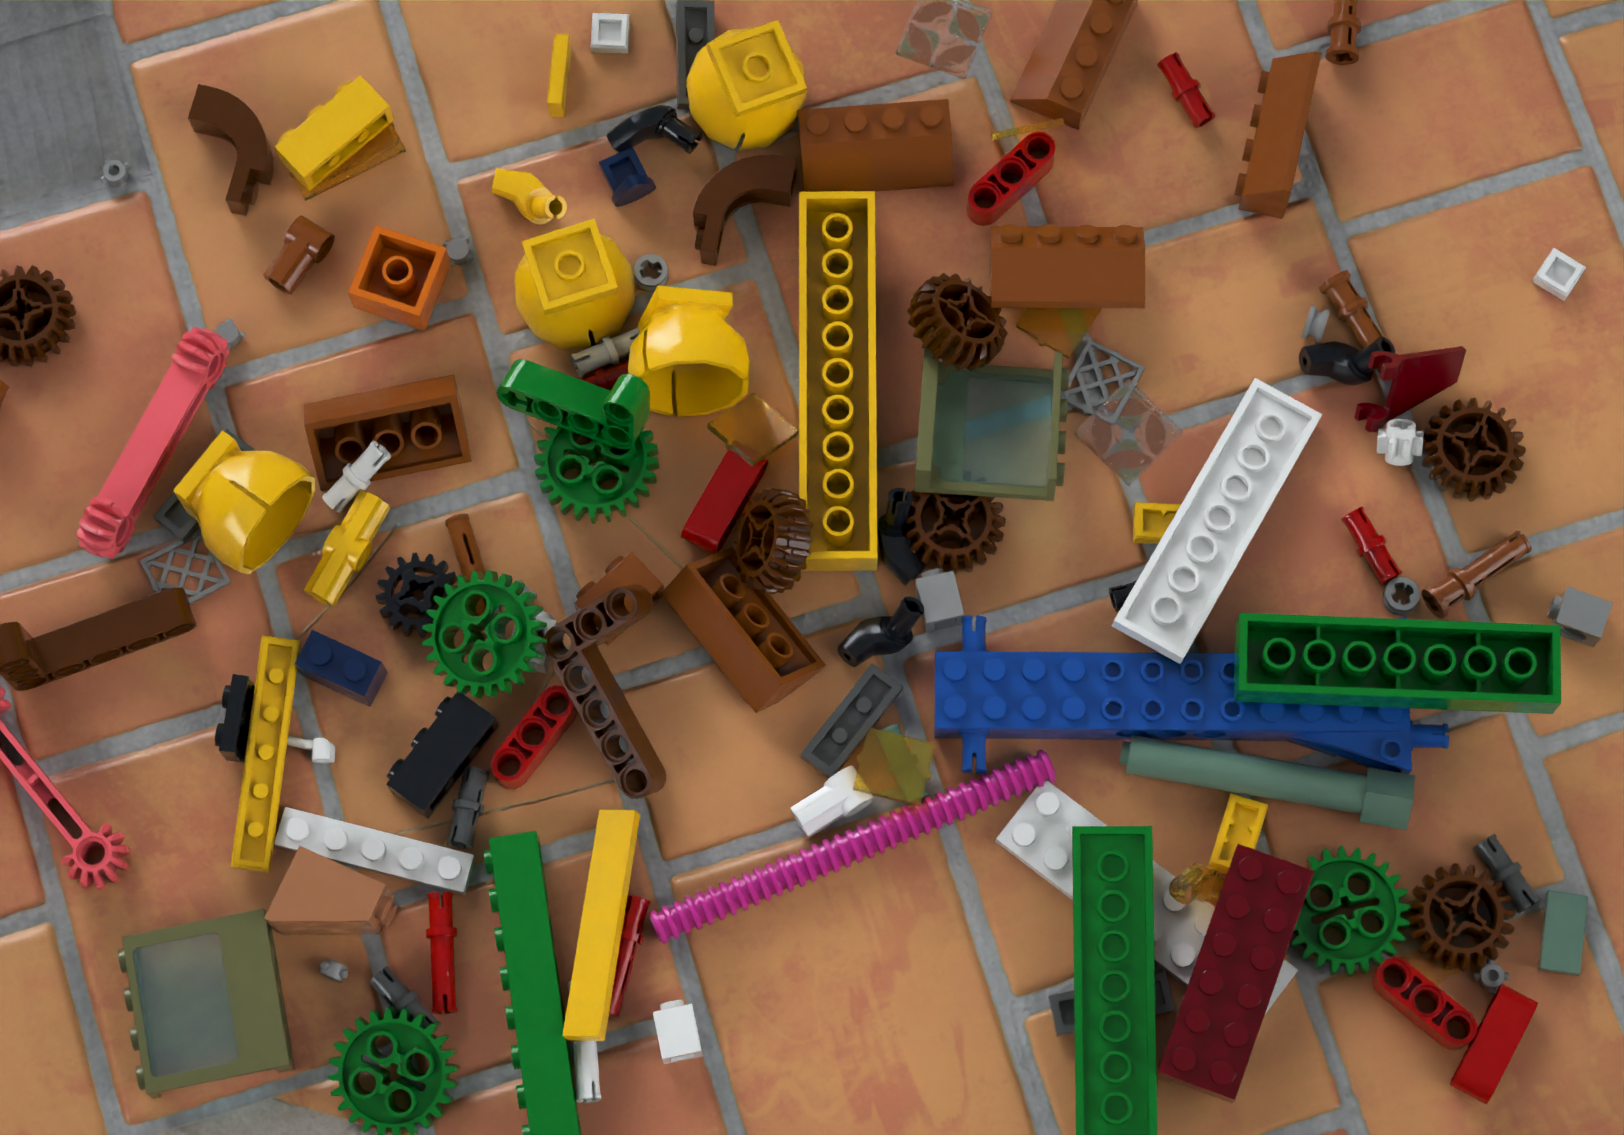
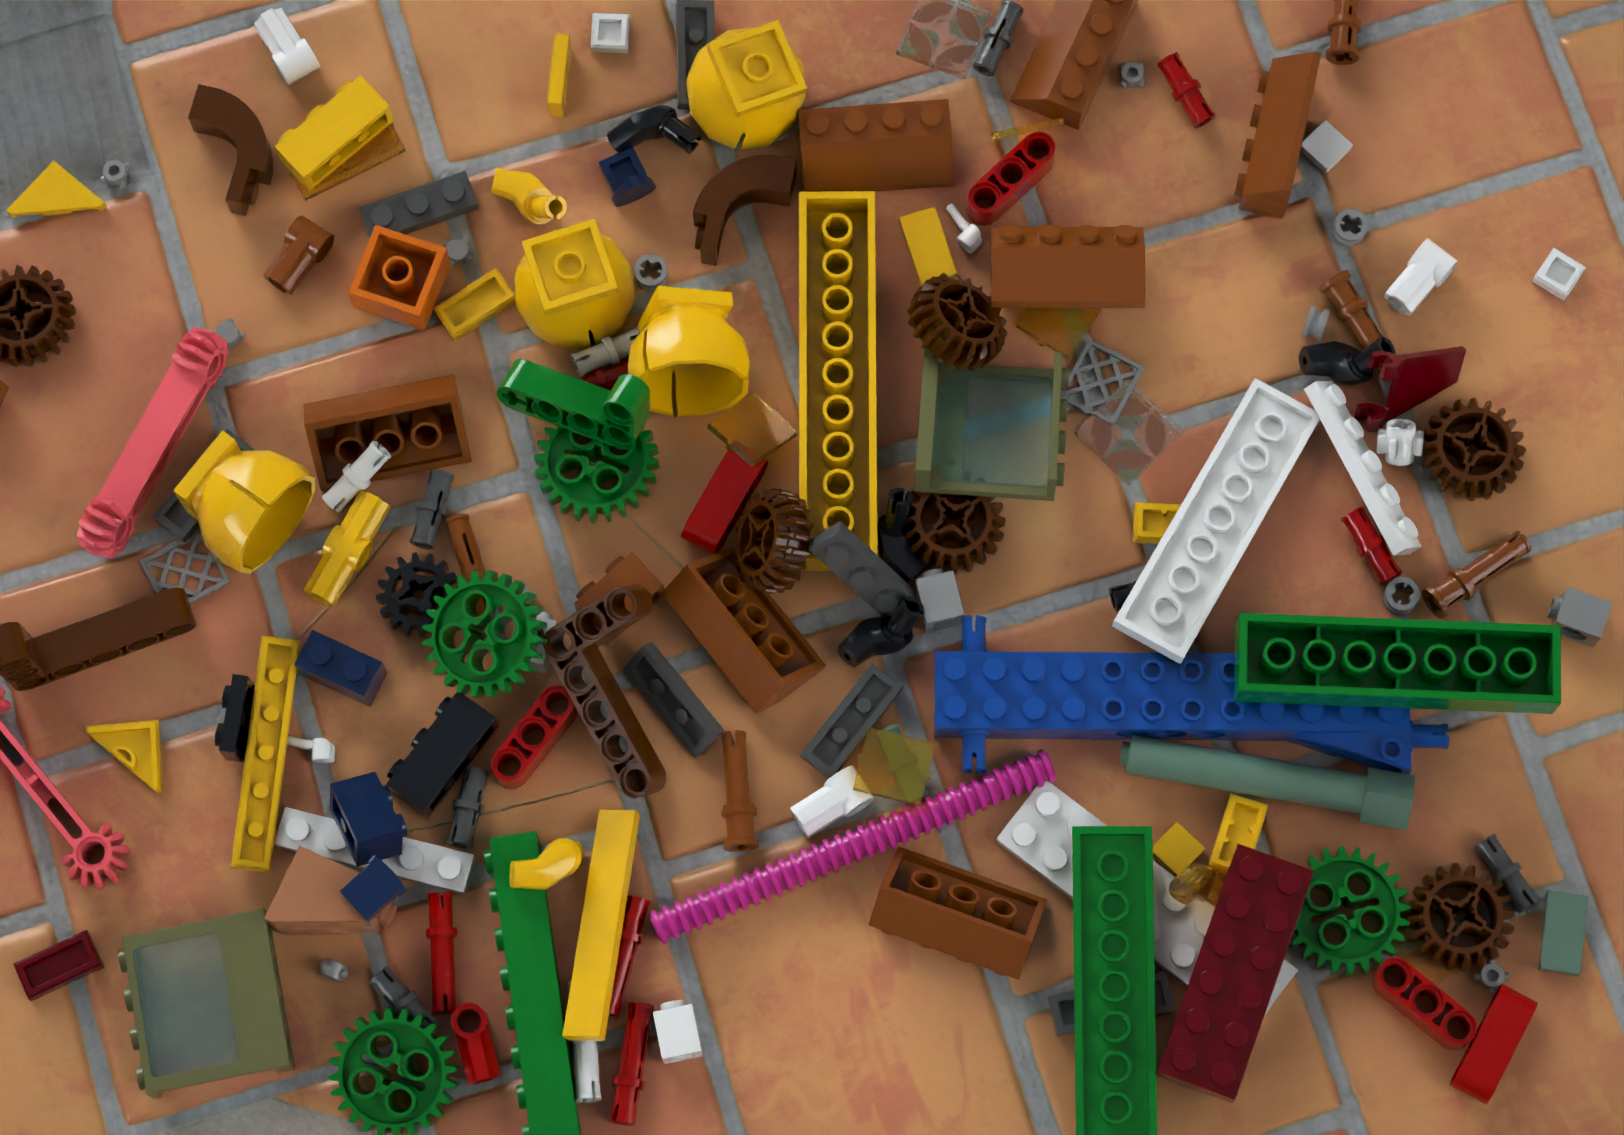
none -> yellow tile [6,160,107,218]
none -> dark red tile [13,930,104,1001]
none -> yellow tile [86,720,163,794]
none -> white piece [254,8,320,85]
none -> dark blue brick [330,772,407,867]
none -> dark blue tile [340,856,406,923]
none -> dark grey plate [359,170,479,237]
none -> dark grey pin [410,469,454,550]
none -> yellow tile [433,268,516,341]
none -> red piece [451,1002,502,1086]
none -> yellow arm [509,838,585,890]
none -> red pin [609,1002,654,1126]
none -> dark grey plate [623,642,725,758]
none -> dark orange pin [721,730,759,852]
none -> dark grey plate [810,521,914,616]
none -> dark orange slope [868,846,1047,980]
none -> yellow tile [899,207,957,286]
none -> white hand [946,203,982,254]
none -> dark grey pin [973,0,1023,76]
none -> light grey piece [1118,61,1146,89]
none -> yellow tile [1153,821,1206,879]
none -> white tile [1300,120,1353,174]
none -> white plate [1304,381,1422,556]
none -> light grey bush [1332,209,1368,247]
none -> white piece [1384,238,1458,316]

